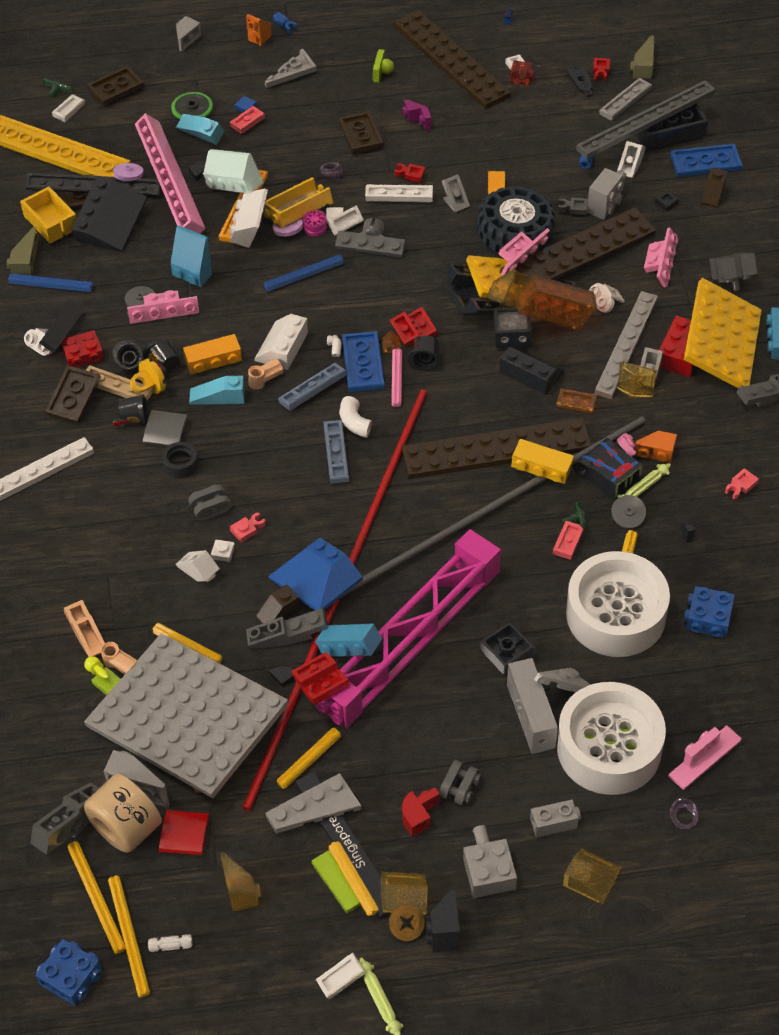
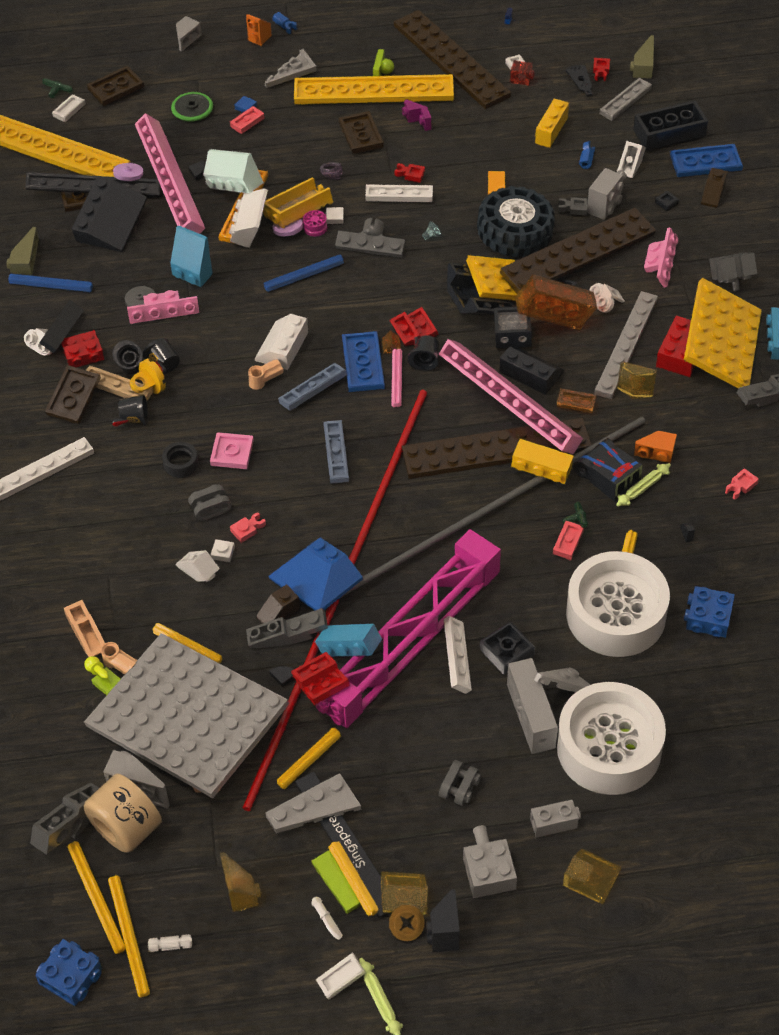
yellow piece [20,187,77,244] -> none
dark grey slope [143,410,188,447] -> none
red slope [159,810,209,855] -> none
medium azure slope [176,114,224,145] -> none
light orange brick [183,334,242,375] -> none
medium azure slope [189,376,245,405] -> none
white tile [327,205,364,236] -> none
white arm [327,335,341,357] -> none
white cylinder [339,396,372,438] -> none
red brick [402,788,439,837] -> none
light grey slope [442,174,470,212] -> none
clear yellow slope [487,269,537,313] -> none
bright pink bracket [498,228,550,277] -> none
dark grey plate [576,80,715,159] -> none
dark grey piece [611,495,646,529] -> none
bright pink plate [617,433,636,457] -> none
light grey slope [636,347,663,387] -> none
bright pink bracket [668,725,741,790] -> none
piece [670,797,698,829] -> none
none -> bright pink plate [210,432,254,469]
none -> yellow plate [294,74,454,104]
none -> white piece [312,897,342,940]
none -> clear light blue rock [422,221,441,240]
none -> bright pink brick [439,339,583,454]
none -> white plate [444,616,471,694]
none -> yellow brick [535,99,569,148]

